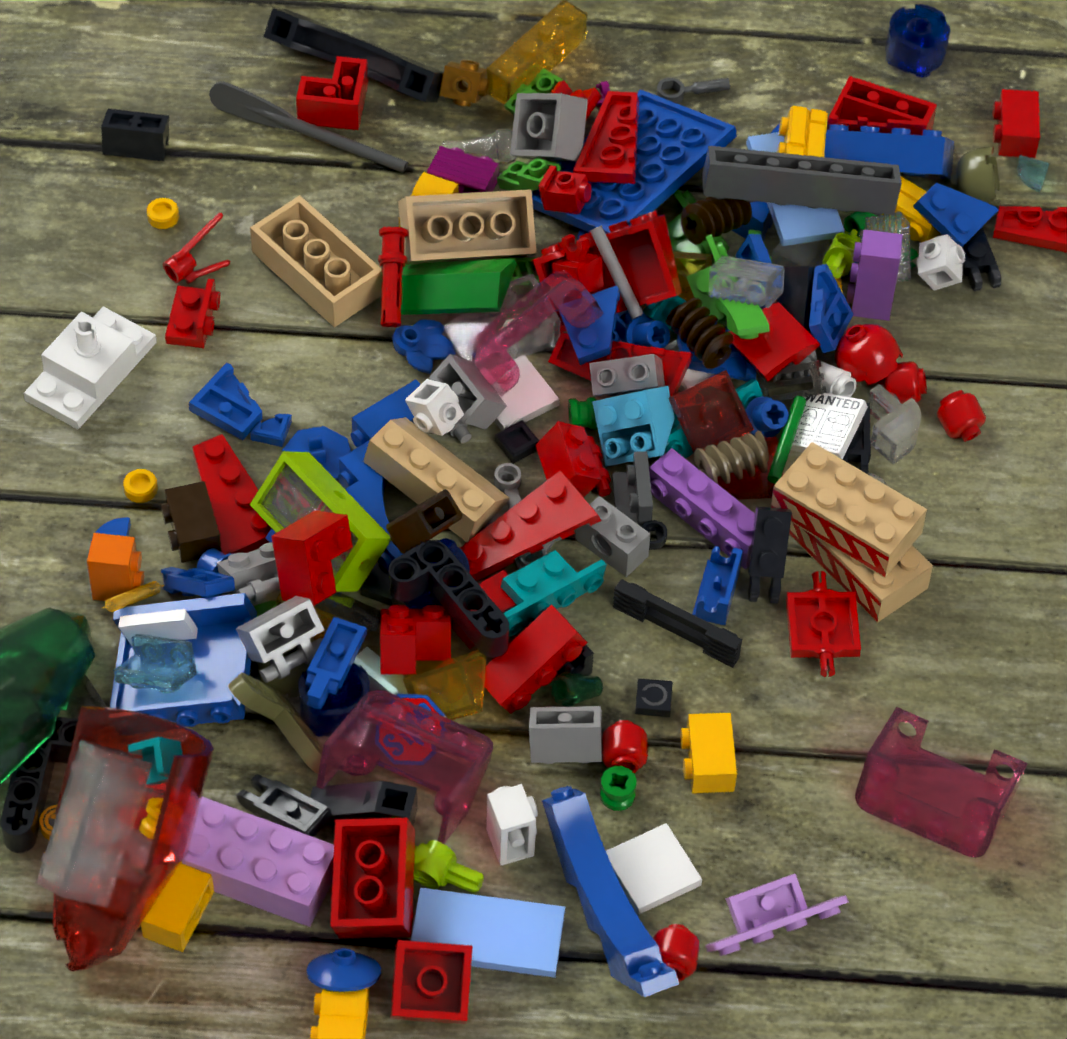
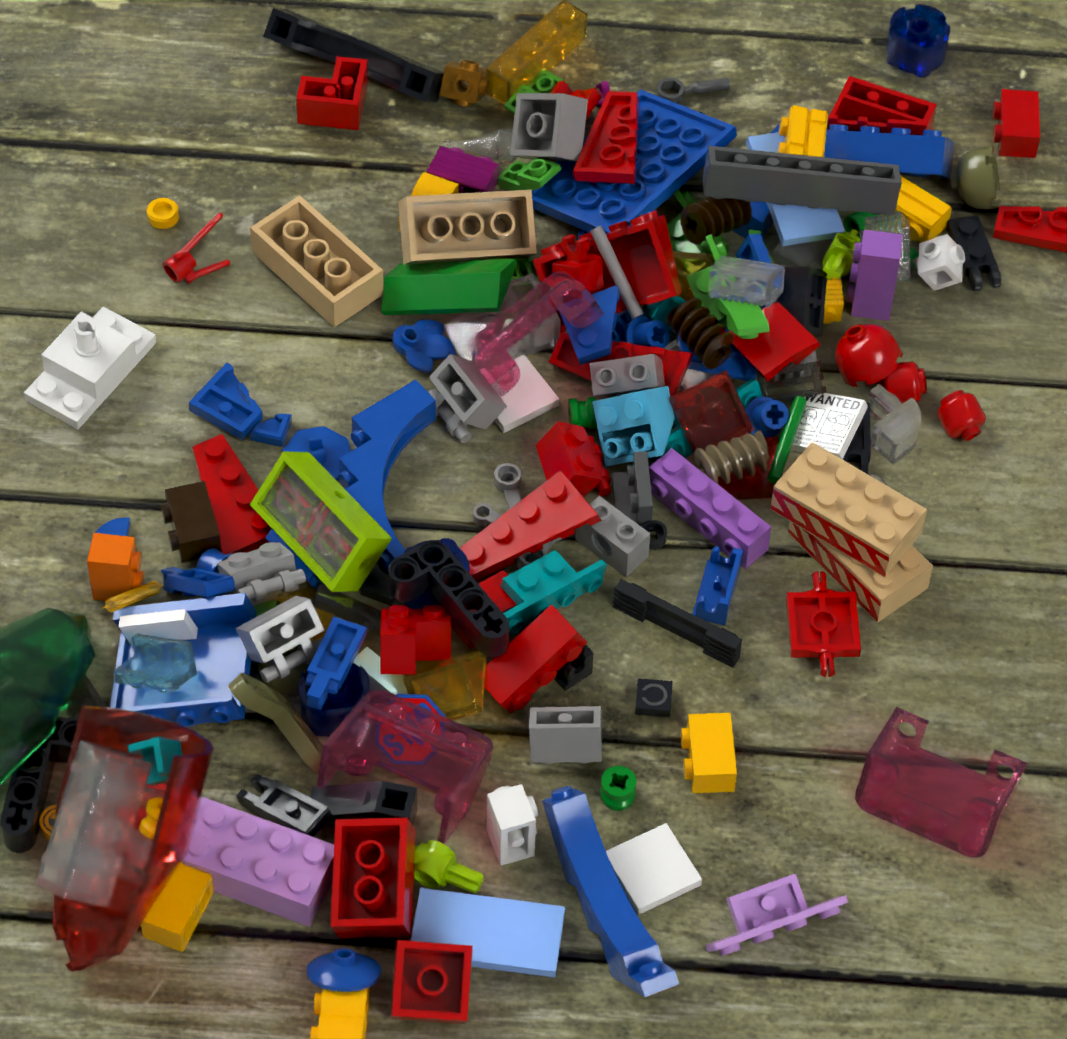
black hinge [101,109,169,161] -> none
yellow tile [123,469,158,503] -> none
red bracket [165,278,221,348] -> none
dark grey piece [209,81,408,173] -> none
red brick [271,510,353,606] -> none
tan slope [363,417,510,542] -> none
red pin [378,226,408,328] -> none
dark brown brick [386,489,463,554] -> none
white brick [405,379,464,436] -> none
black tile [495,420,539,464] -> none
red brick [539,165,592,214] -> none
clear green cone [551,672,603,707] -> none
red head [602,720,648,773] -> none
red head [653,924,700,982] -> none
black hinge [748,506,792,604] -> none
white cone [808,360,857,397] -> none
blue wing [809,263,854,353] -> none
blue wing [913,182,999,247] -> none
clear light blue tile [1017,155,1050,193] -> none

